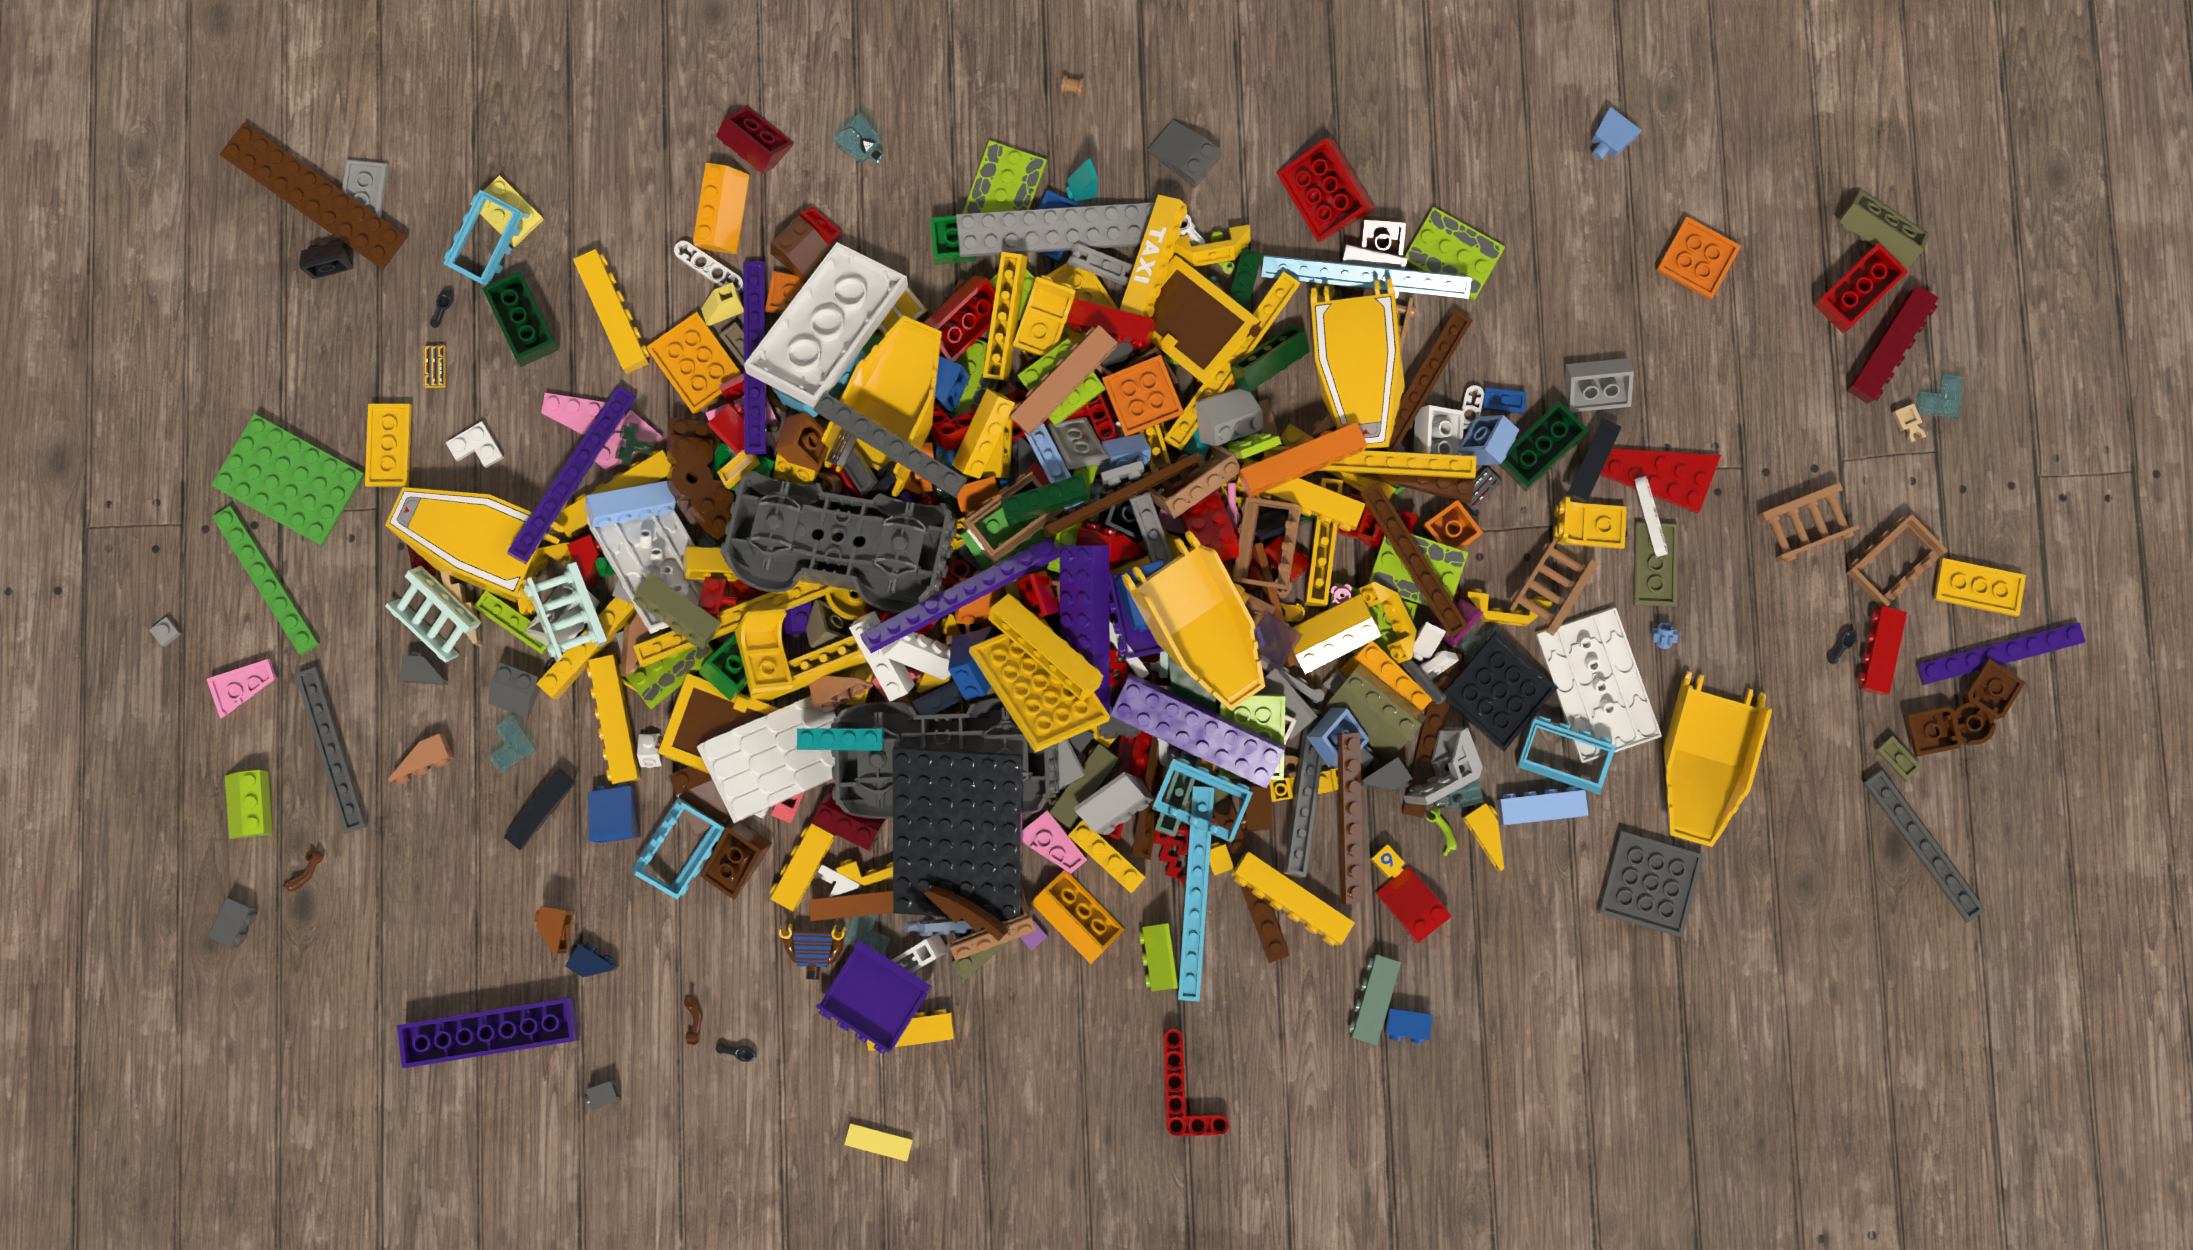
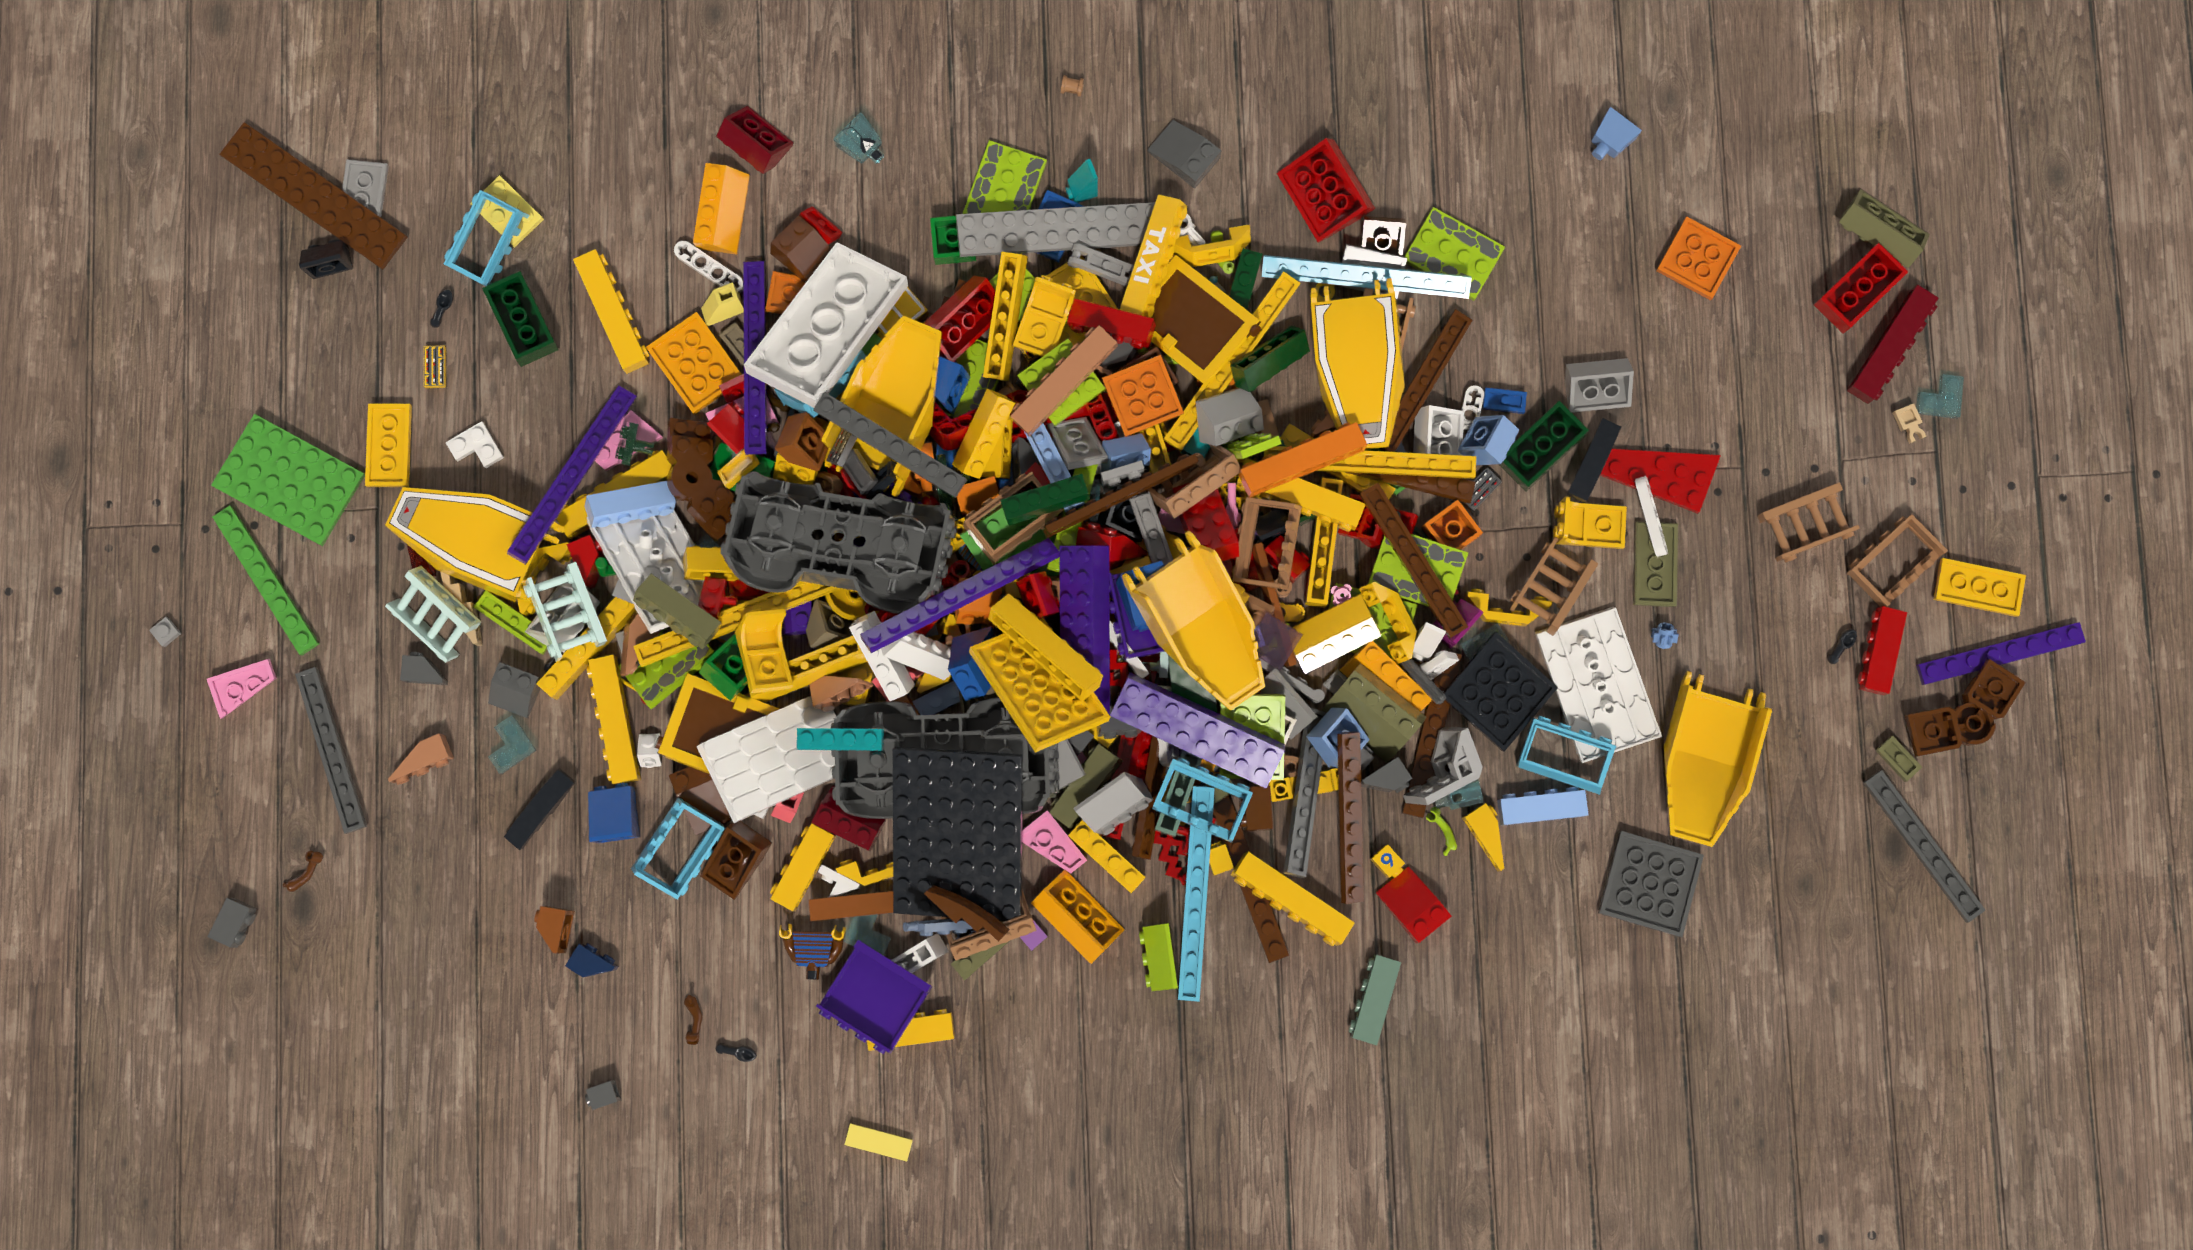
lime slope [225,770,273,839] -> none
dark purple brick [397,997,580,1069] -> none
bright pink wing [541,393,606,436] -> none
red beam [1163,1028,1229,1136] -> none
blue brick [1384,1008,1432,1044] -> none

